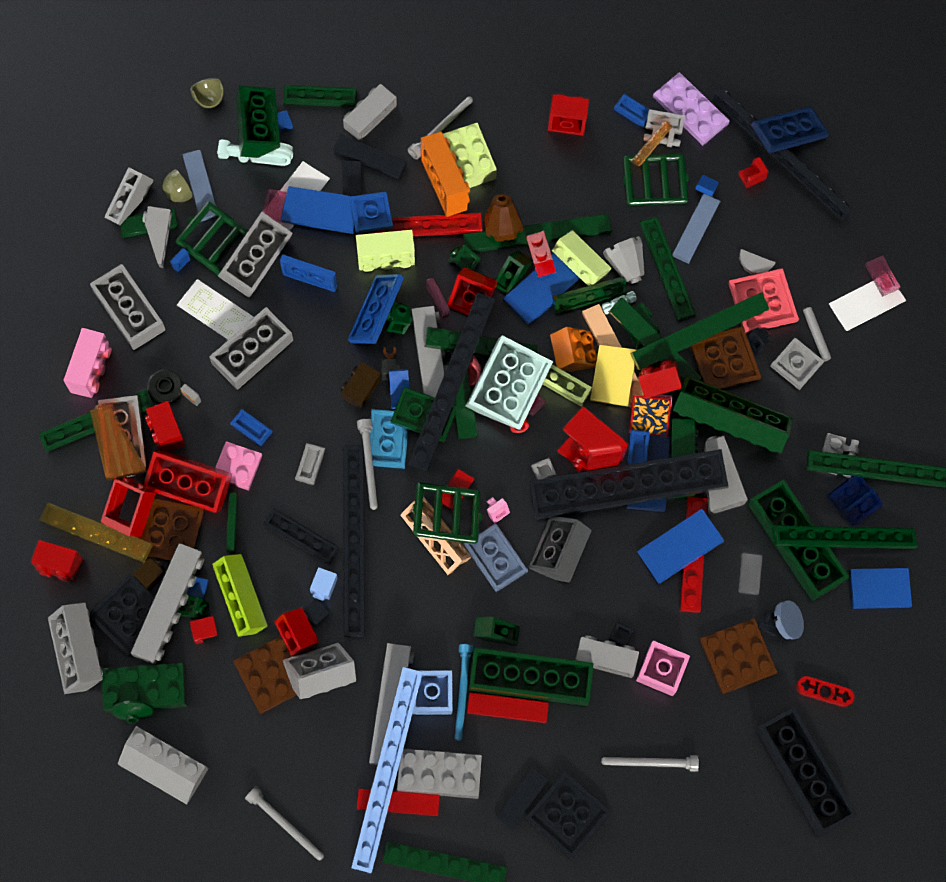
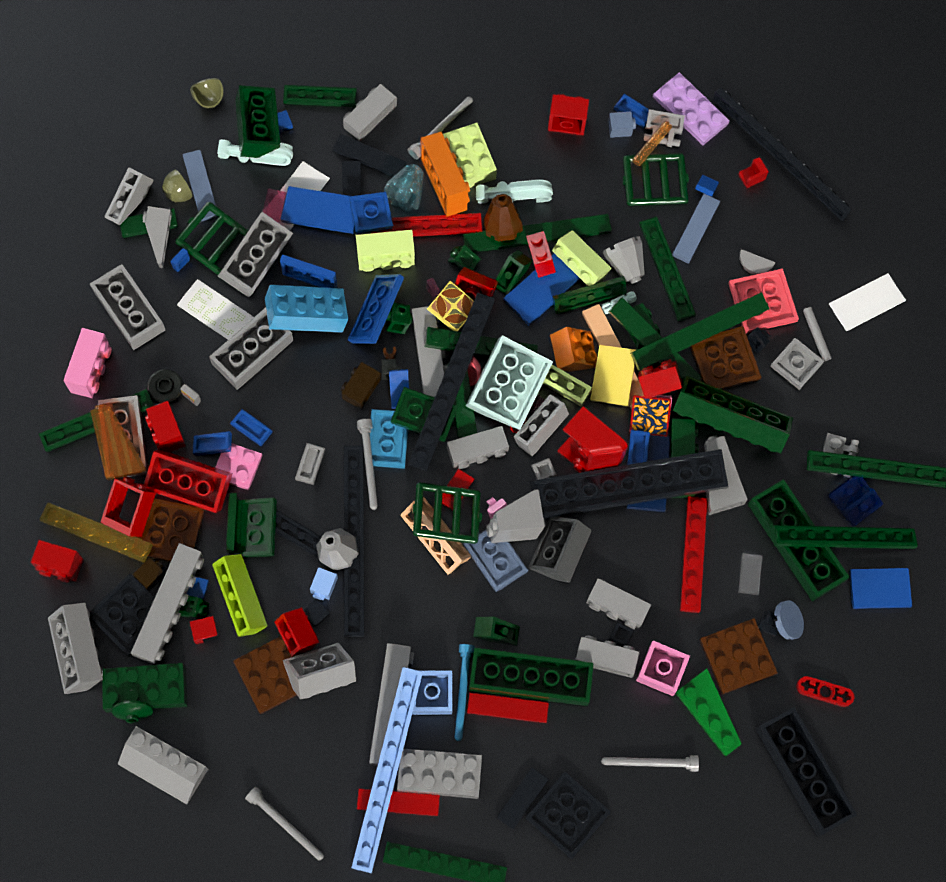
blue tile [637,509,724,584] -> none
dark blue tile [751,106,829,153] -> none
clear pink plate [865,256,900,297] -> none
none -> blue tile [193,431,232,456]
none -> dark green tile [235,498,277,558]
none -> dark azure brick [265,285,348,332]
none -> light grey cone [316,528,359,571]
none -> clear light blue cone [384,164,423,212]
none -> tile [427,281,474,332]
none -> light grey brick [447,426,509,469]
none -> light aqua piece [476,180,553,204]
none -> light grey slope [486,490,545,543]
none -> light grey brick [513,394,569,456]
none -> light grey brick [586,578,651,629]
none -> sand blue brick [608,111,636,138]
none -> green wing [676,669,742,757]

